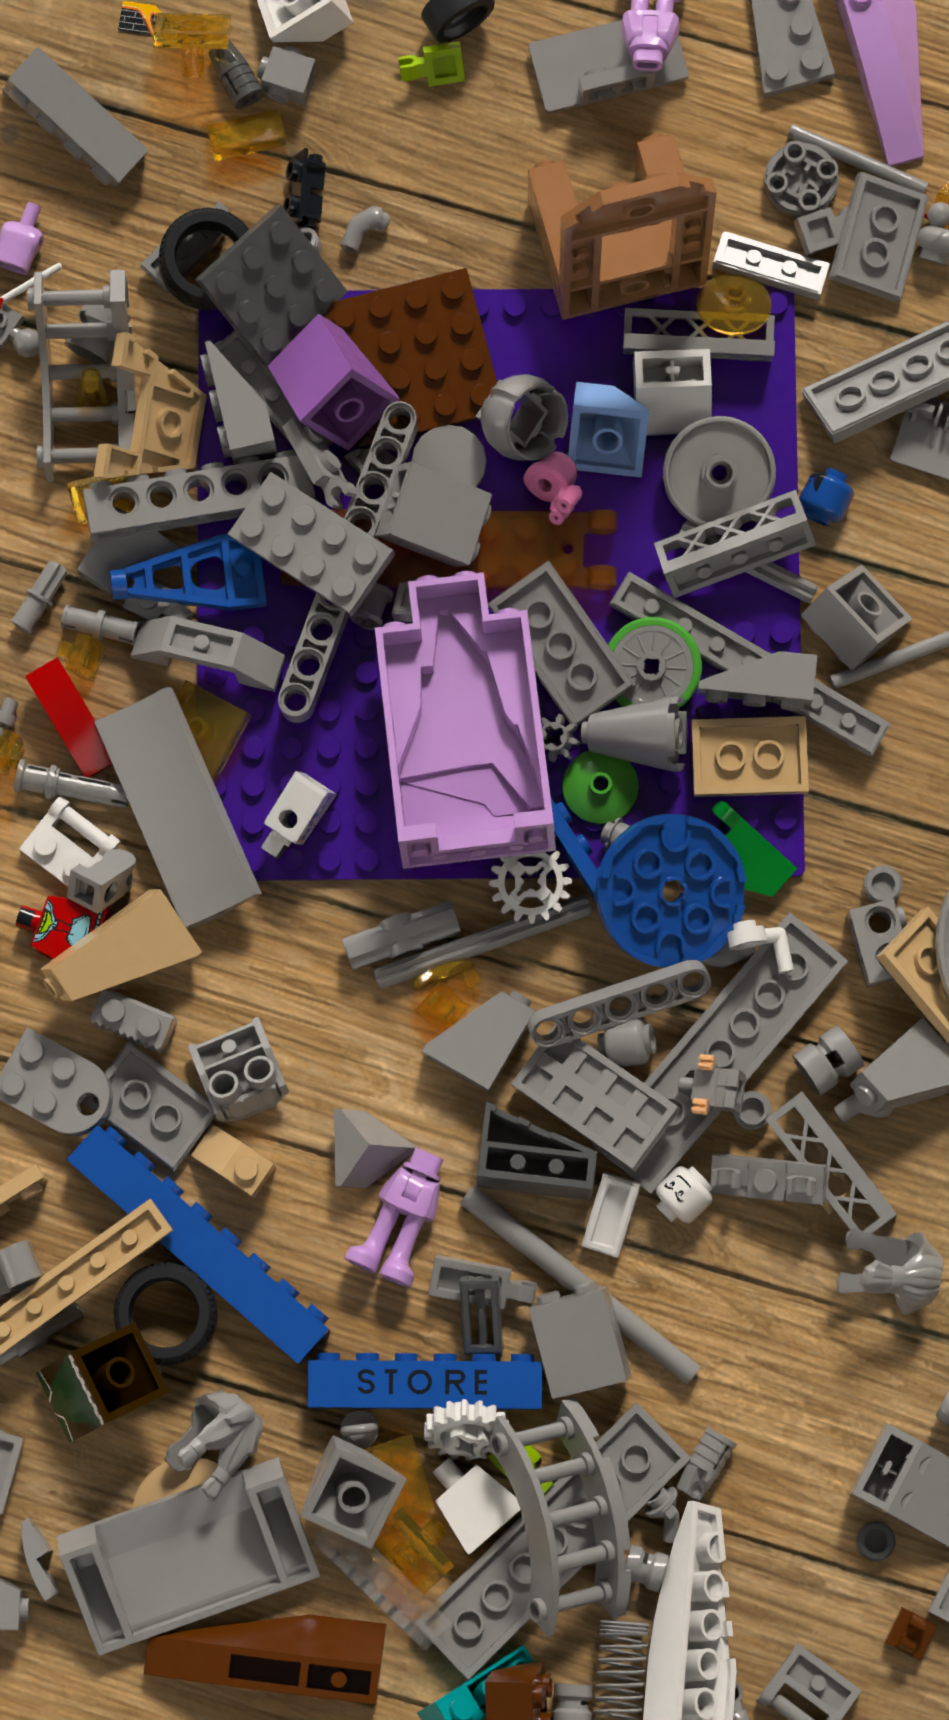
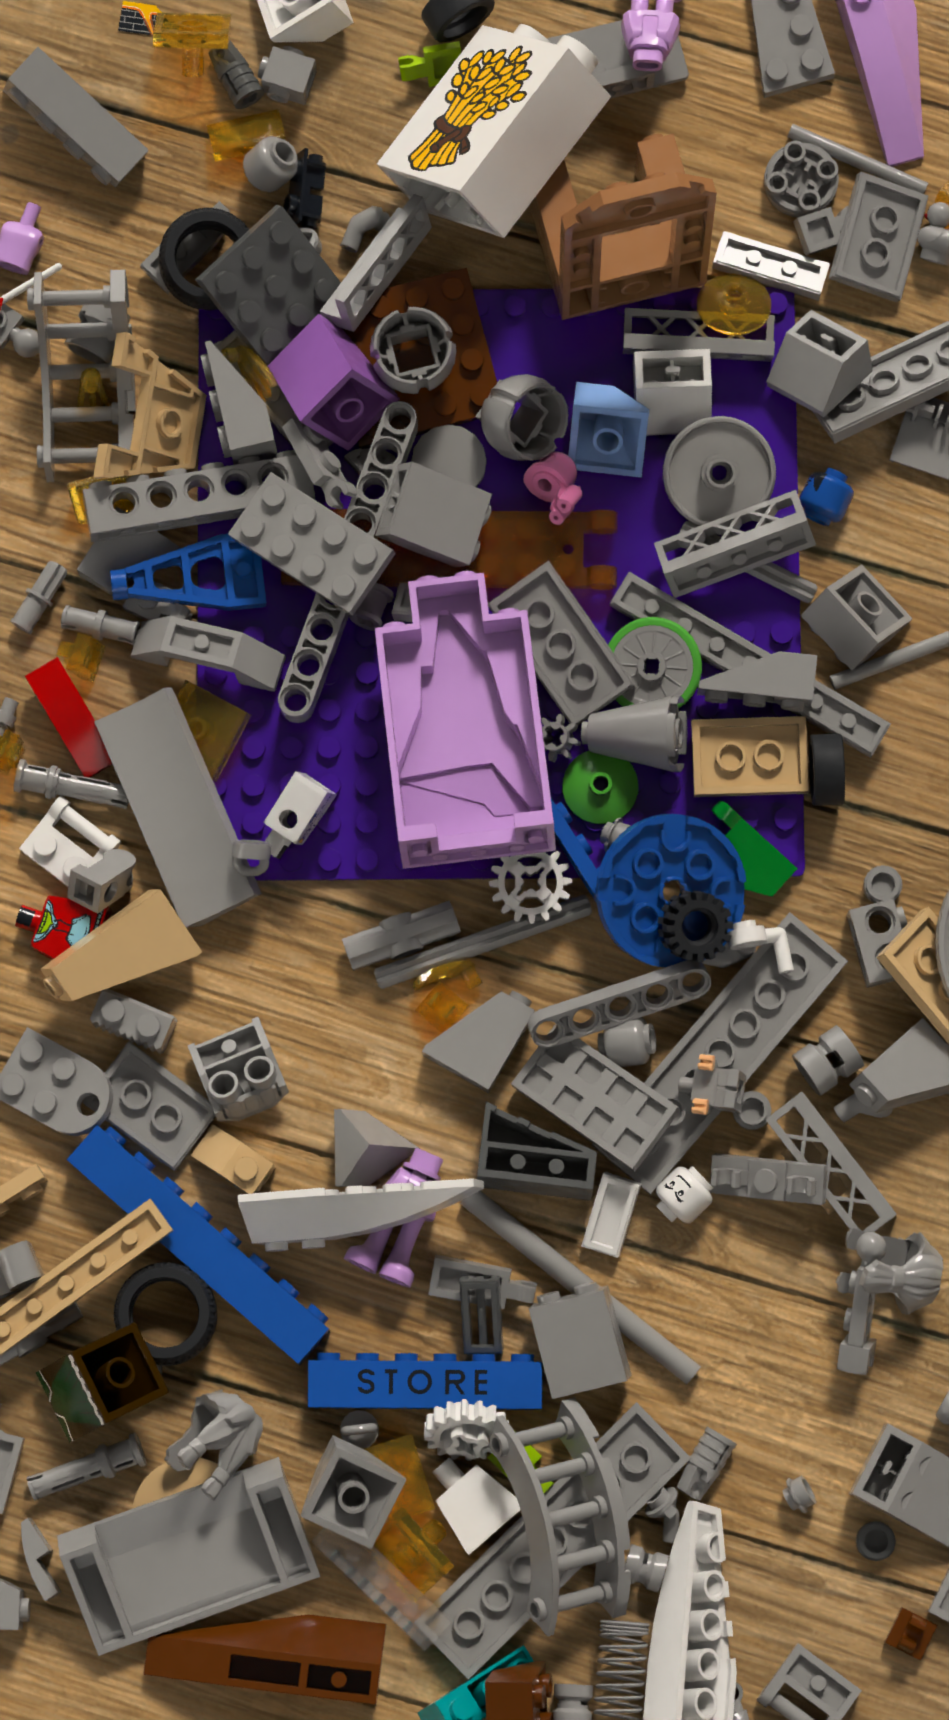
none -> light grey pin [27,1432,147,1501]
none -> clear yellow piece [221,345,277,402]
none -> light grey tile [232,840,271,876]
none -> white wedge [238,1178,484,1252]
none -> light grey head [243,136,298,192]
none -> light grey fence [319,194,432,332]
none -> light grey piece [370,307,456,394]
none -> white brick [377,24,611,238]
none -> black tyre [658,890,733,962]
none -> light grey slope [767,310,873,417]
none -> light grey plate [783,1475,816,1513]
none -> black tyre [809,734,845,806]
none -> light grey plate [837,1232,886,1375]

